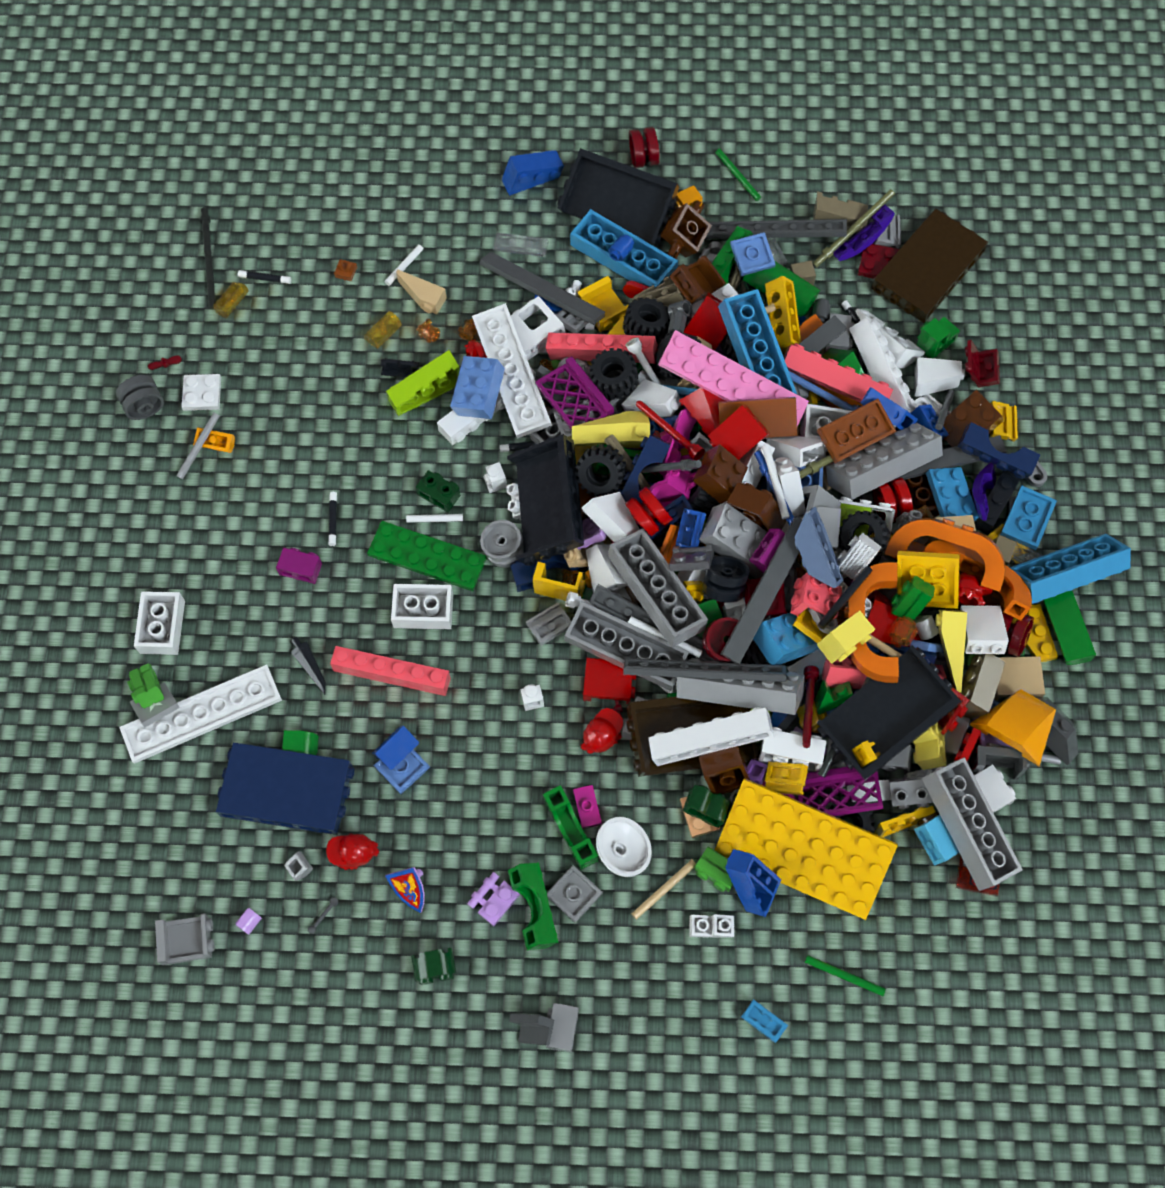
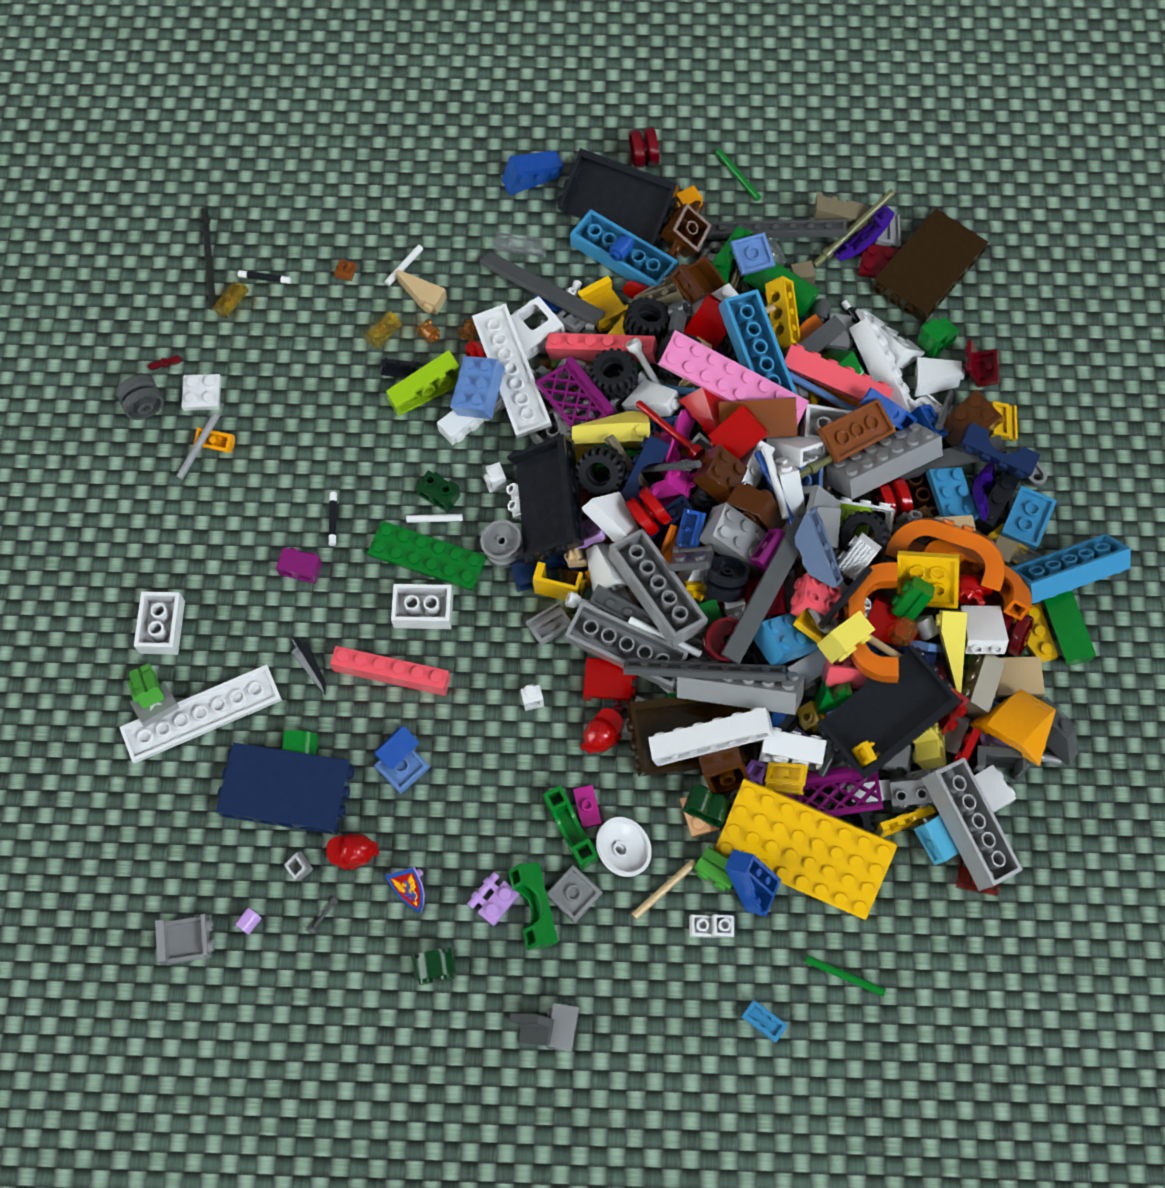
black bar [499,441,535,452] -> none
dark red piece [802,665,820,748] -> none

